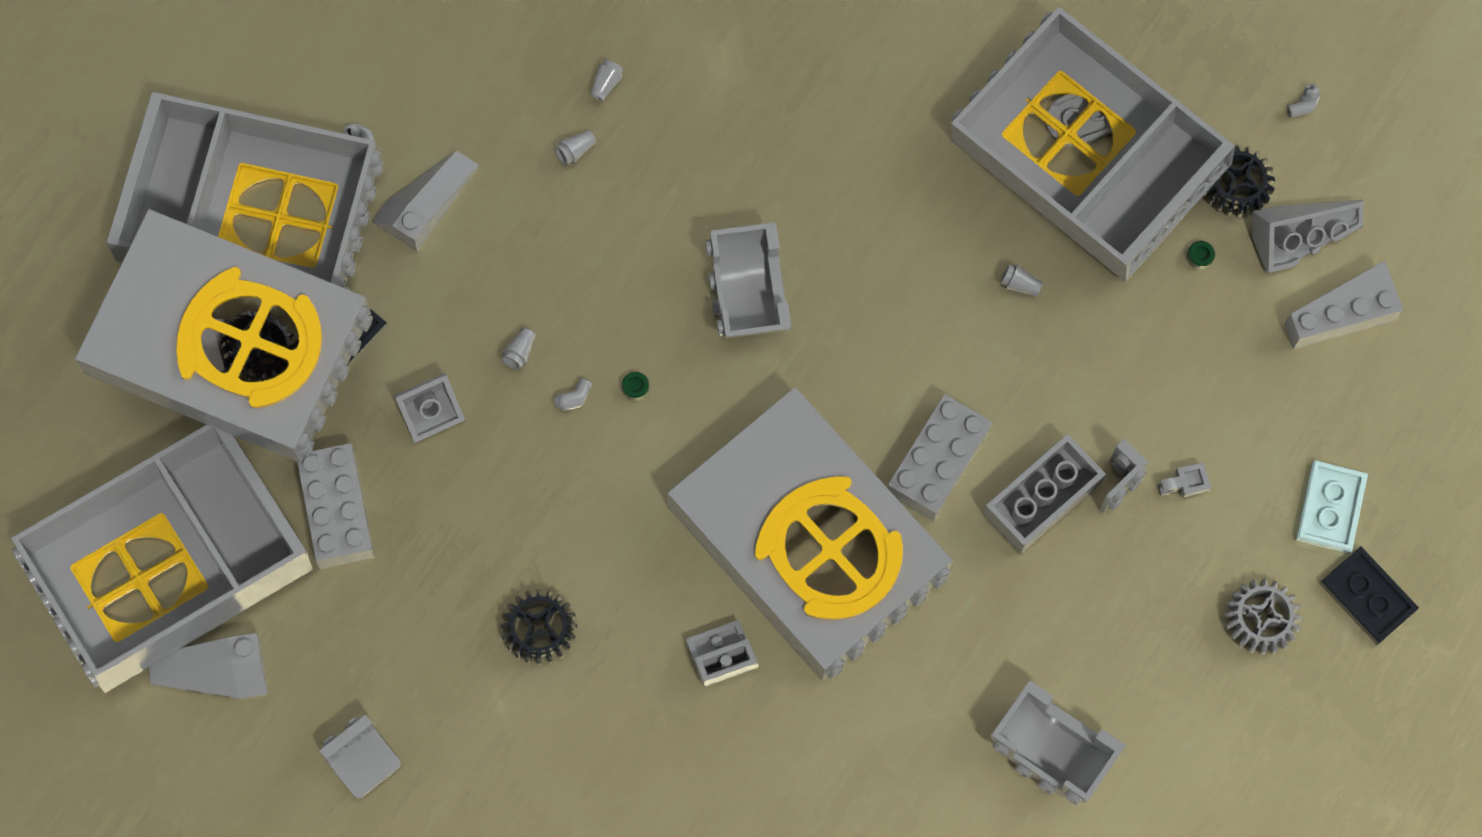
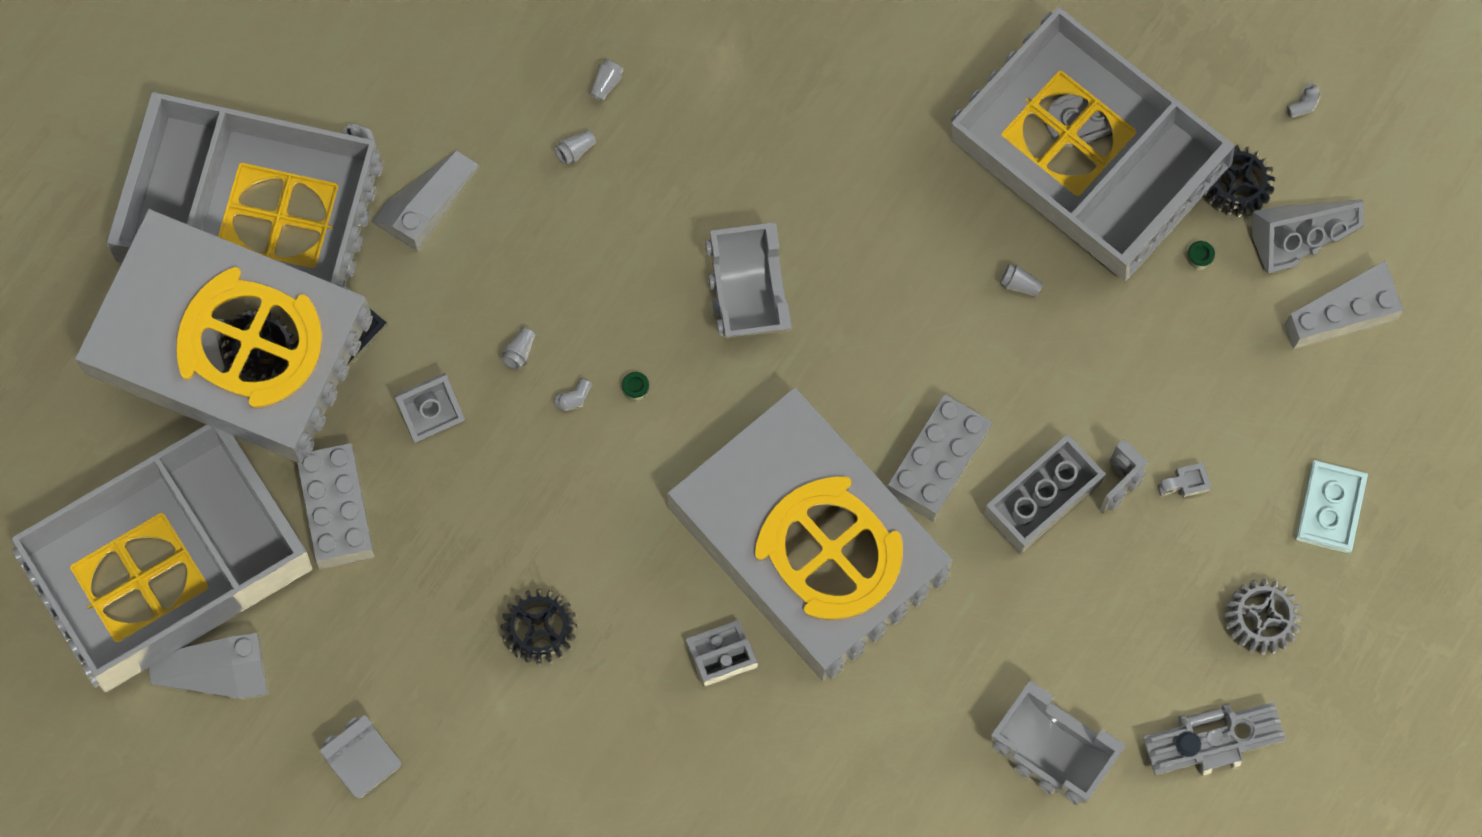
black tile [1319,546,1419,645] -> none
none -> light grey piece [1143,702,1286,776]

